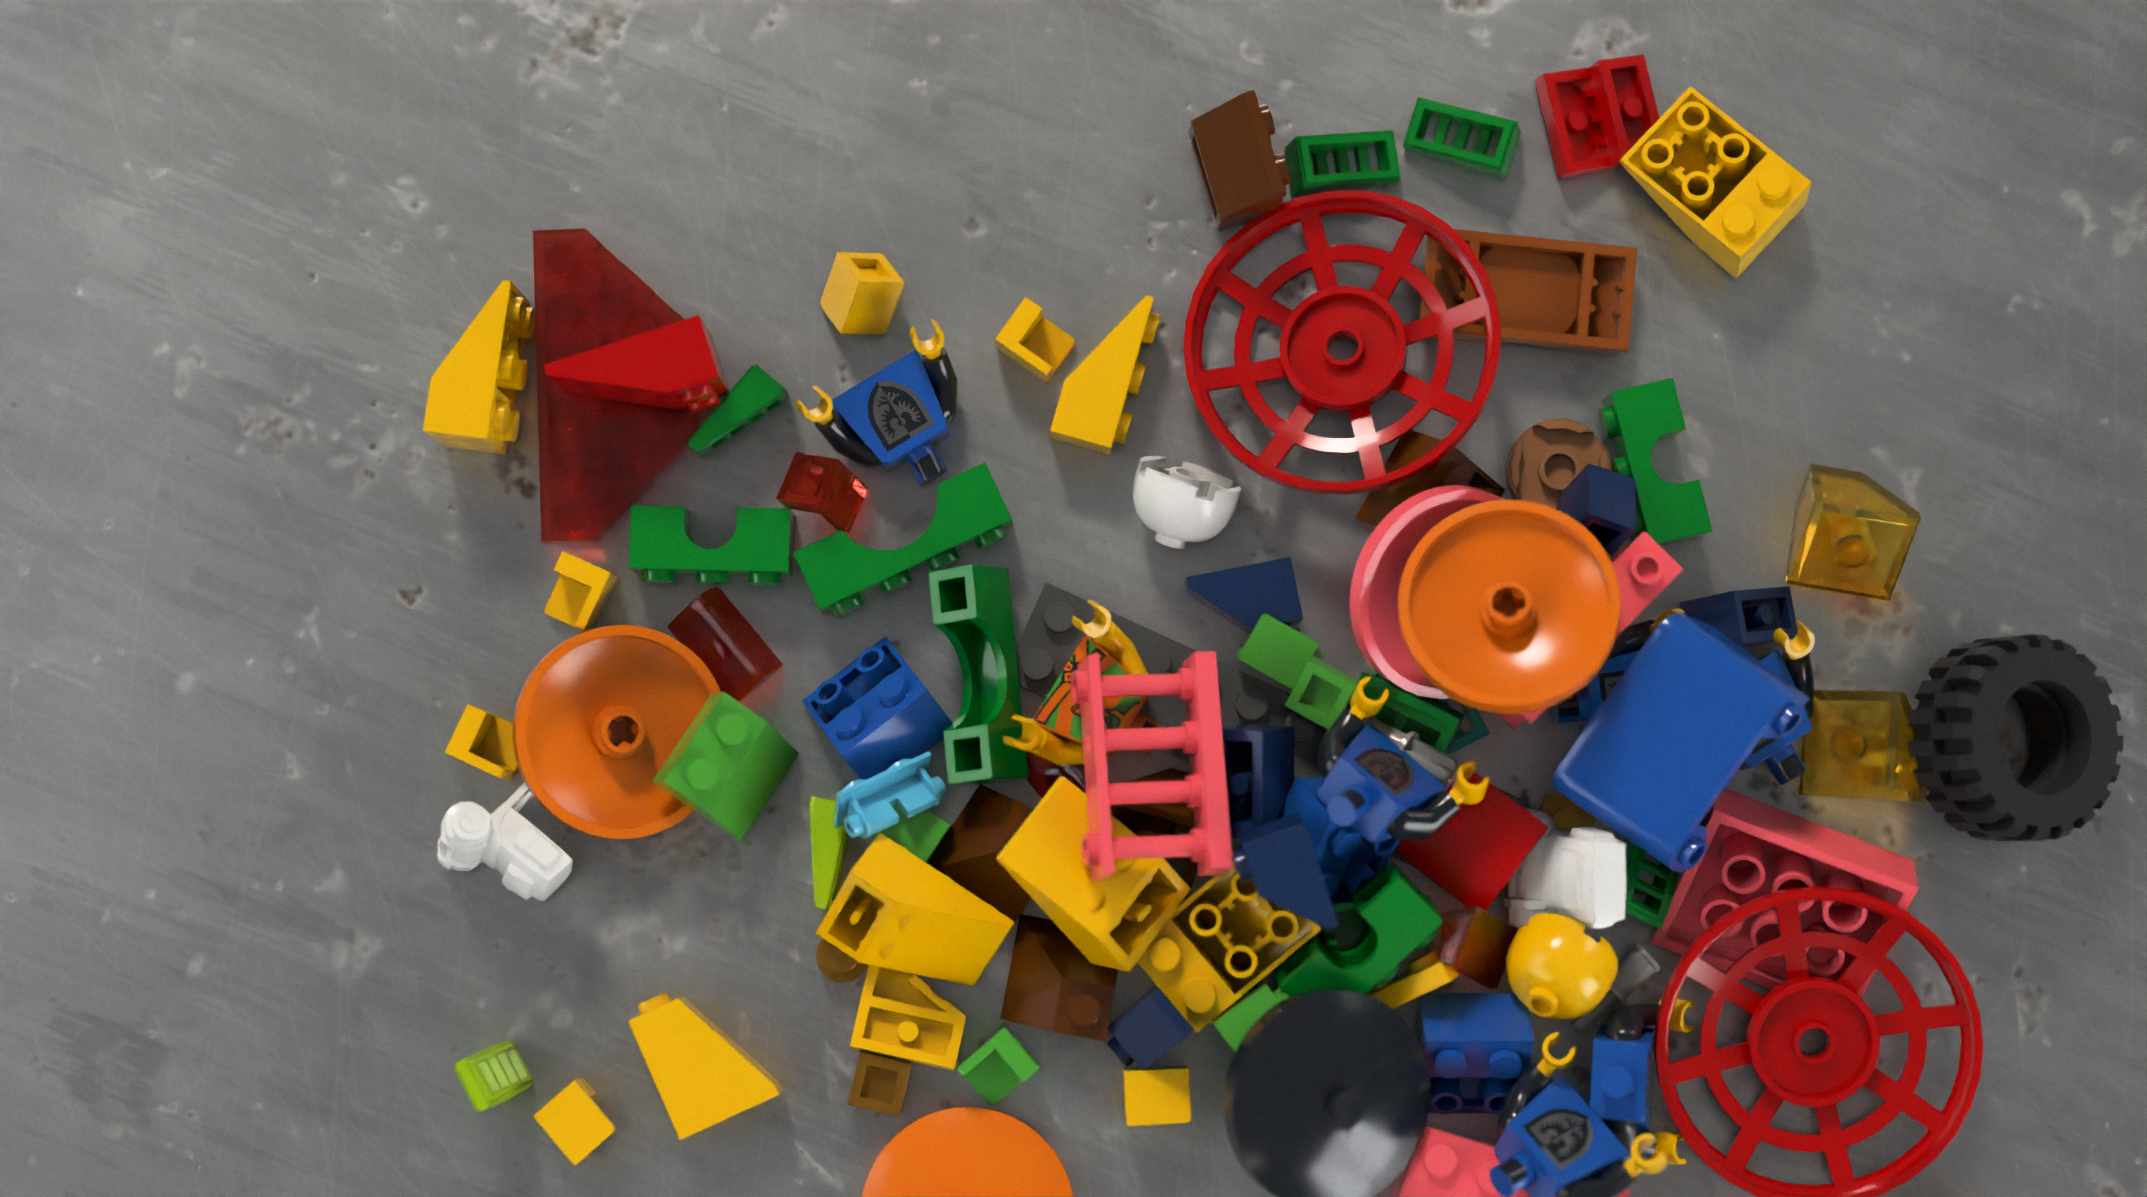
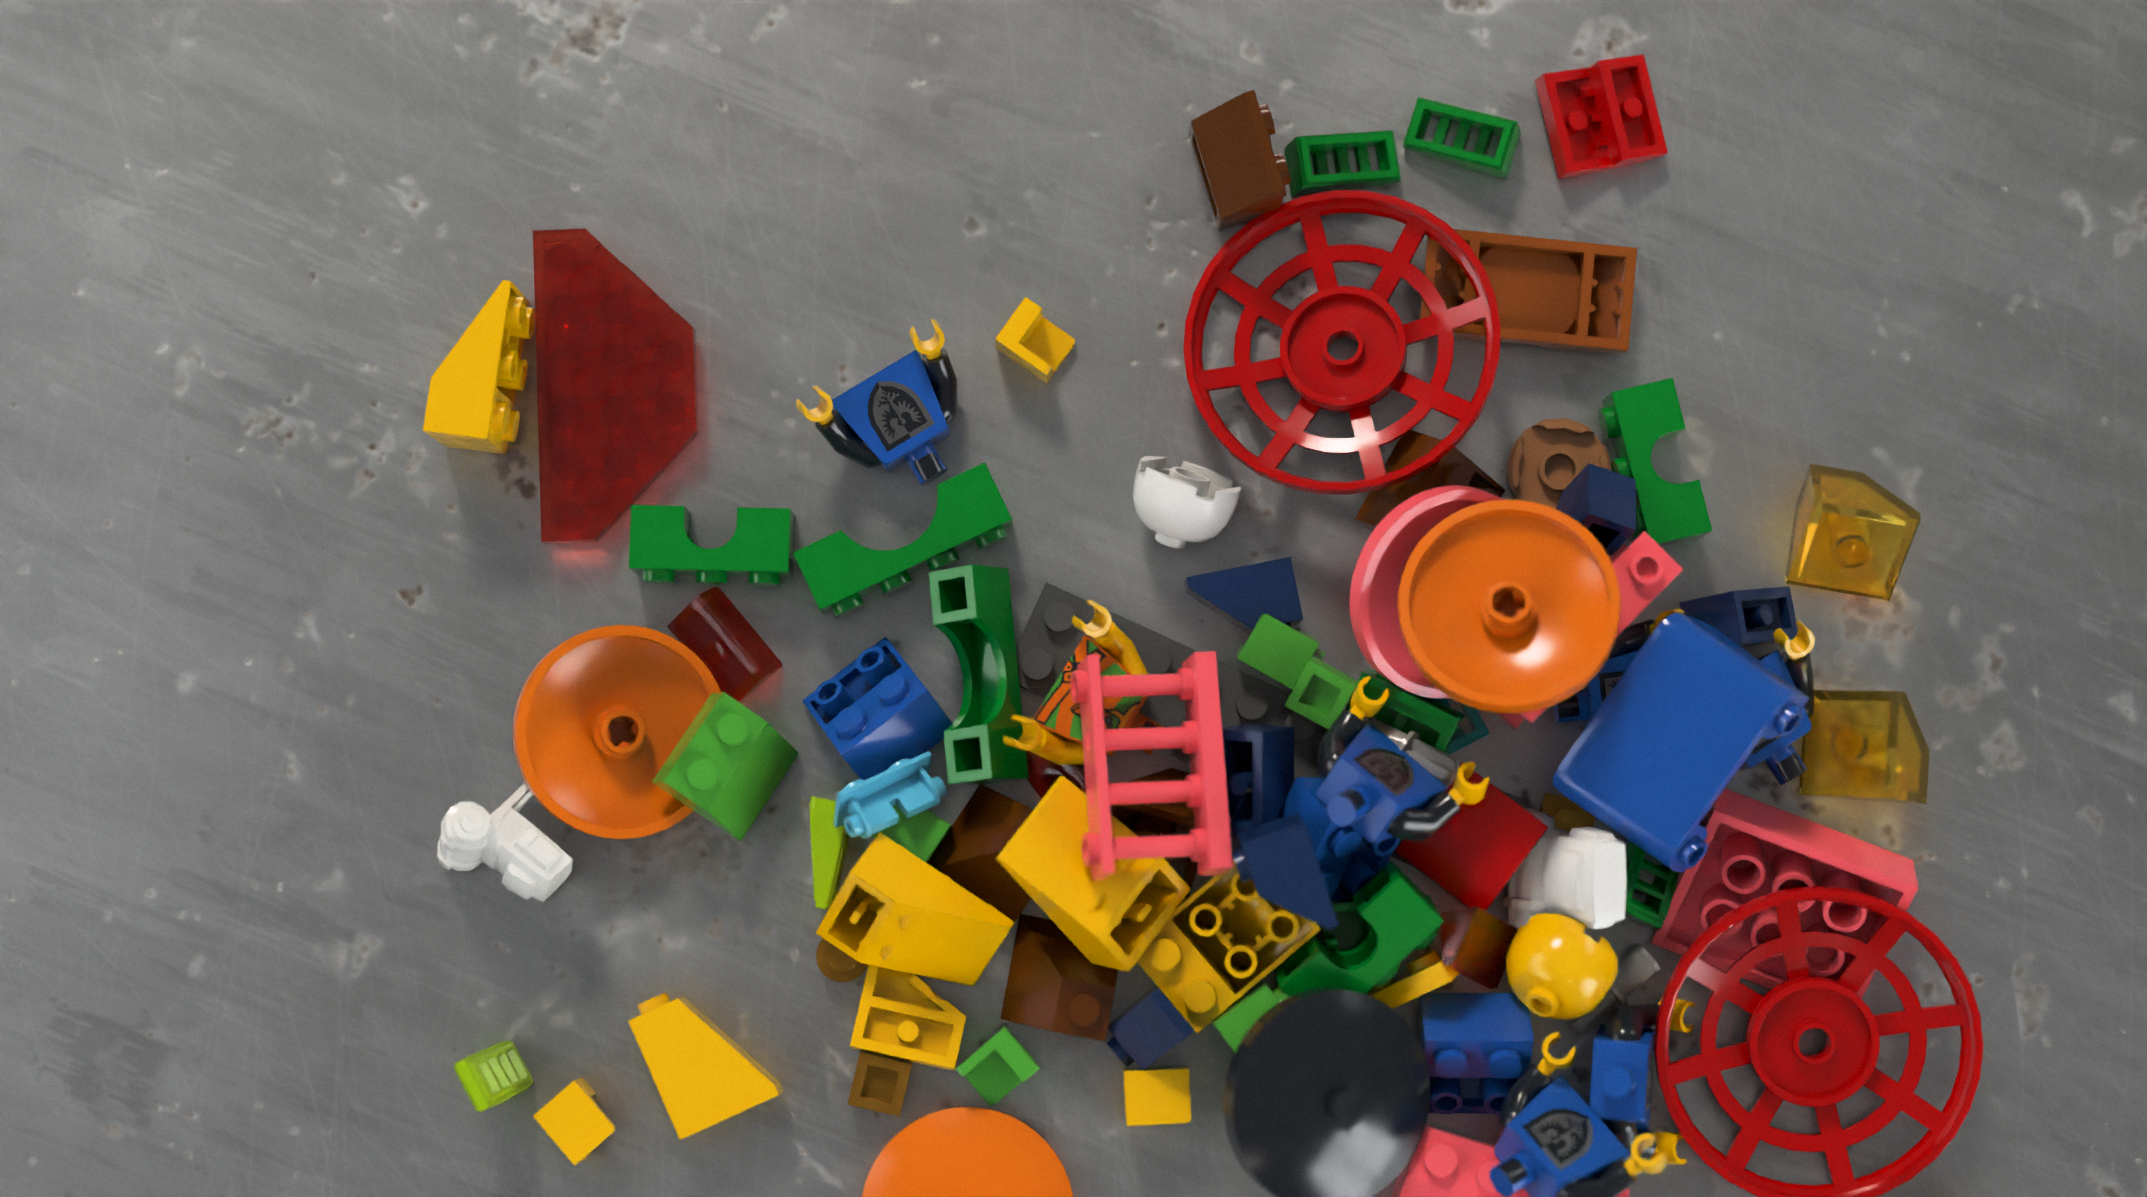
yellow panel [444,704,518,781] -> none
red slope [543,315,730,413] -> none
yellow panel [544,551,618,632] -> none
green slope [687,364,789,457] -> none
clear red panel [776,452,868,533] -> none
yellow panel [820,252,905,334] -> none
yellow slope [1050,295,1160,455] -> none
yellow slope [1620,86,1811,278] -> none
black tyre [1908,634,2123,841] -> none

